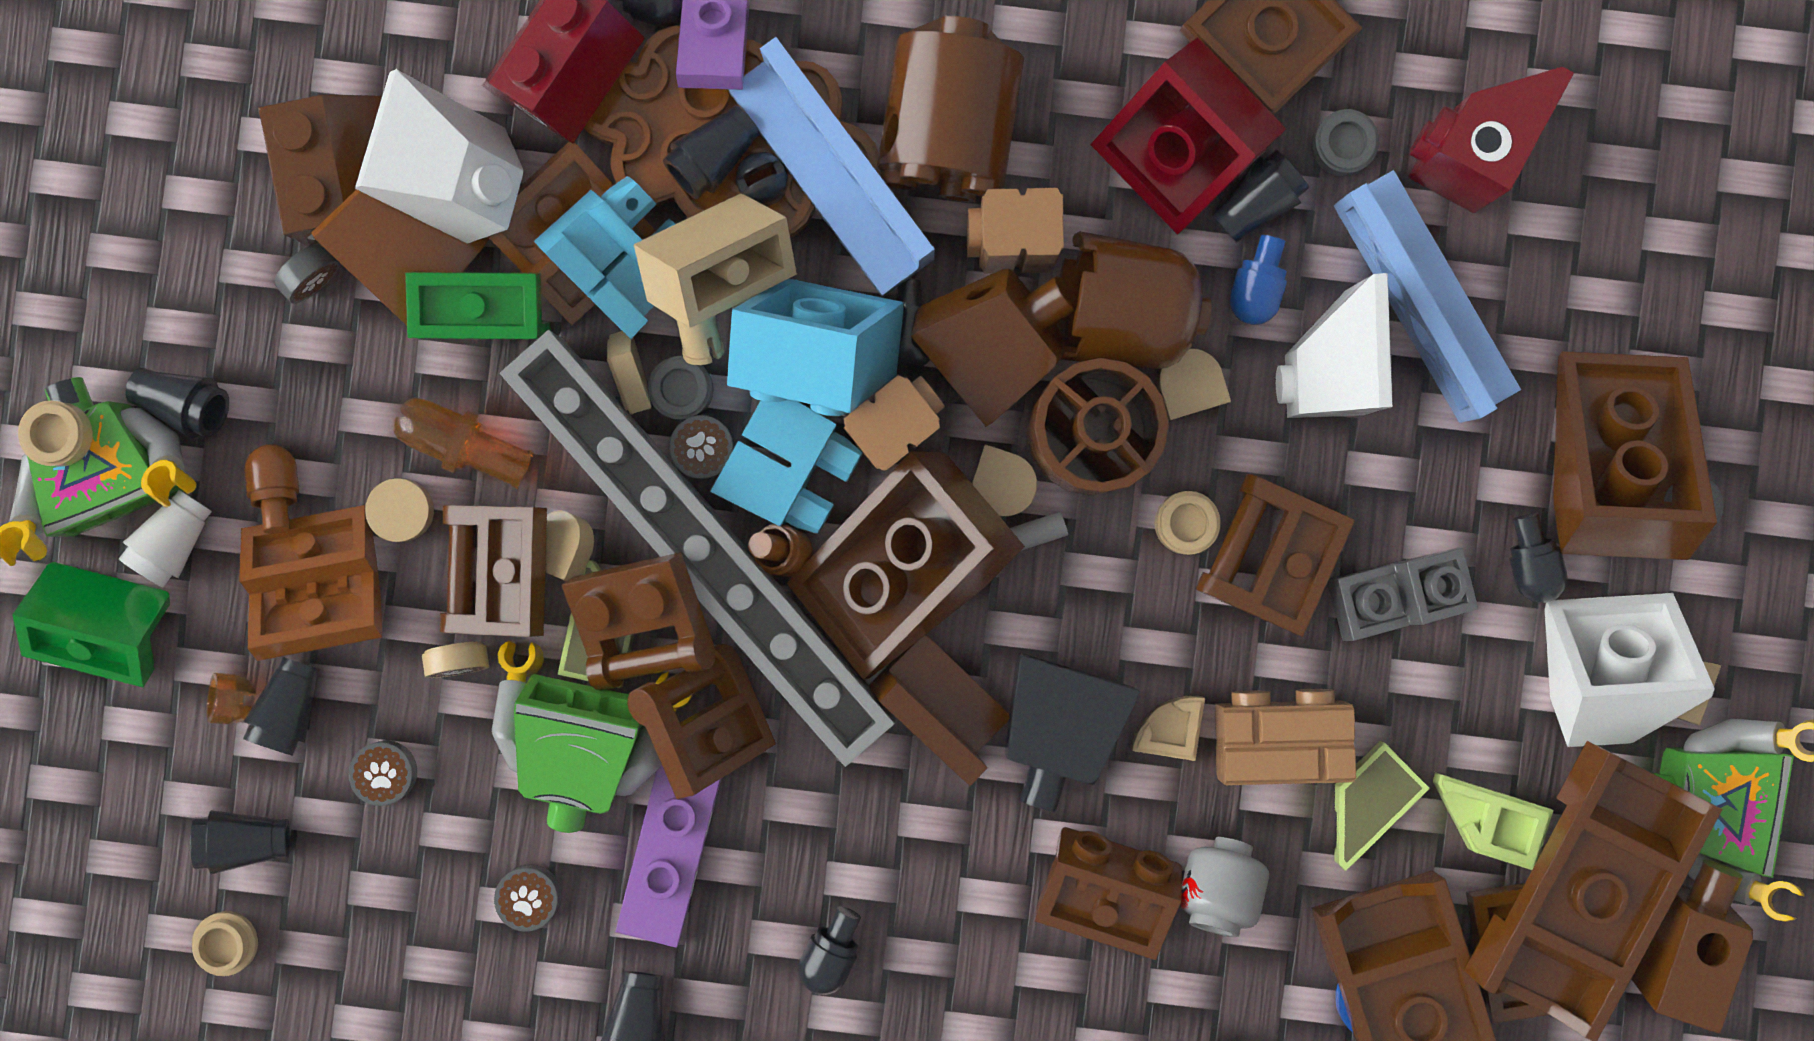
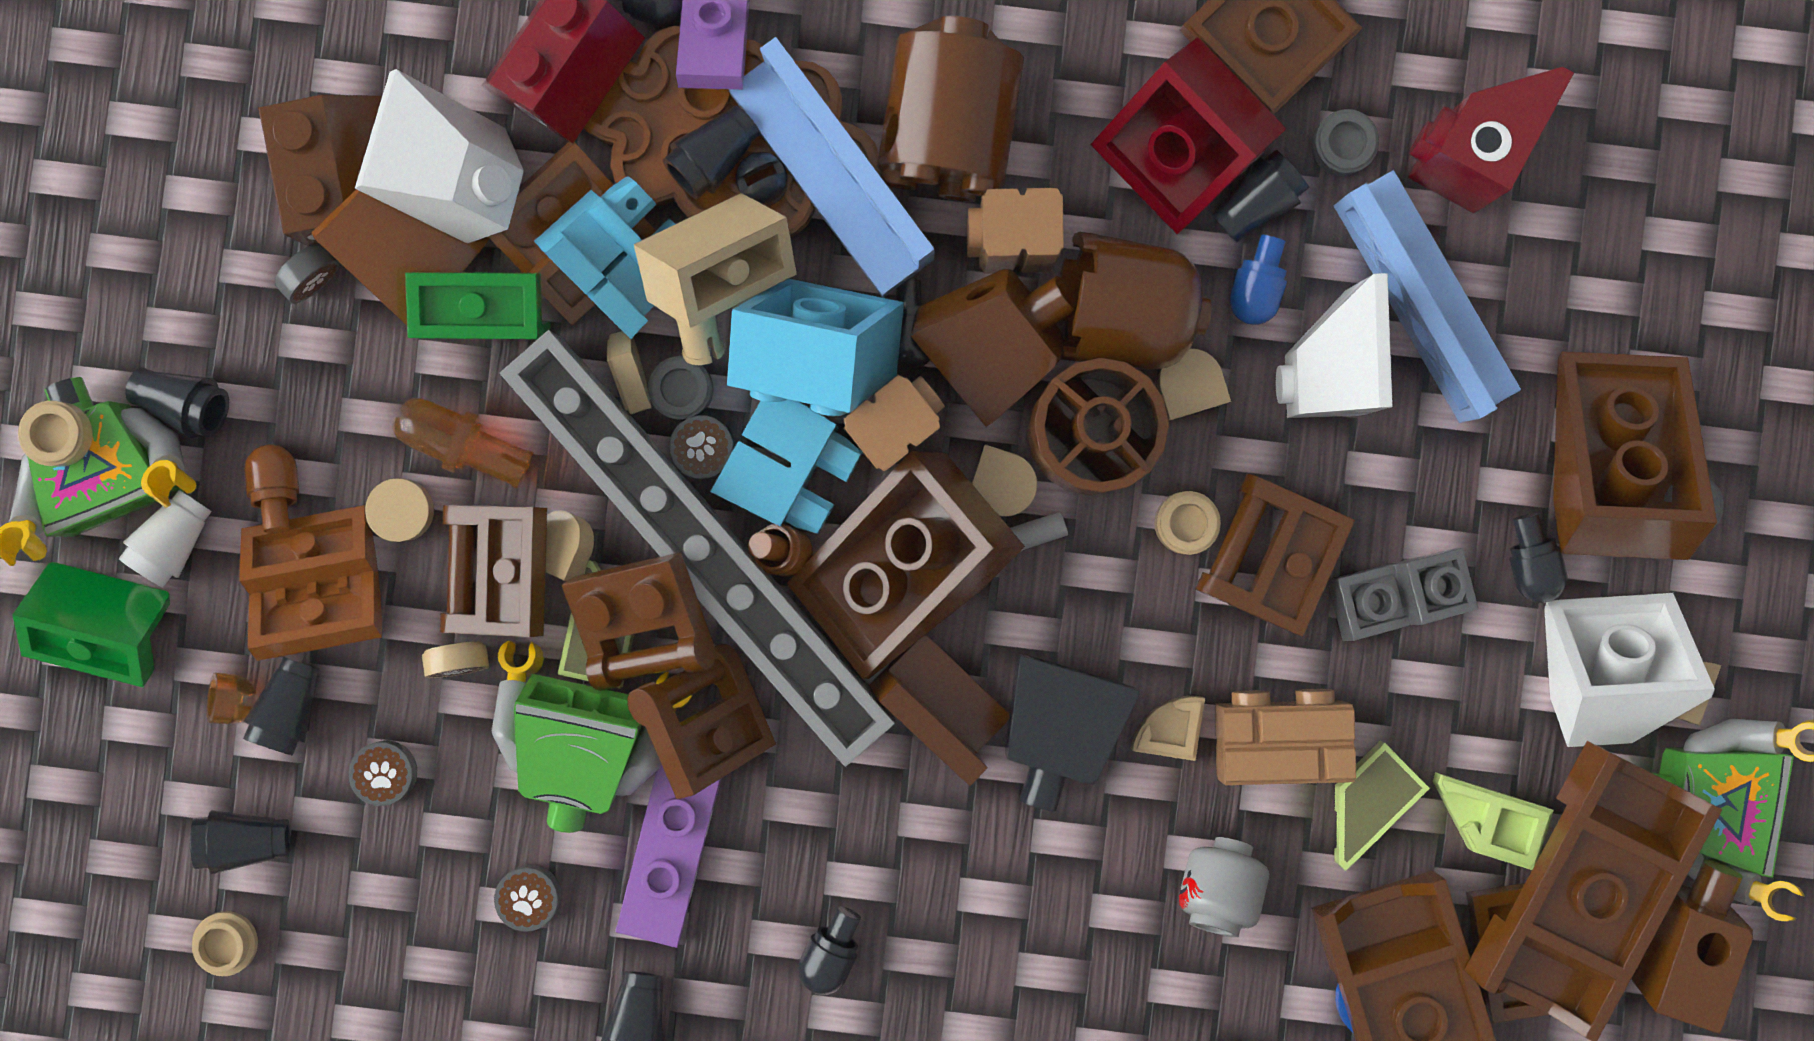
reddish brown bracket [1034,827,1182,960] -> none

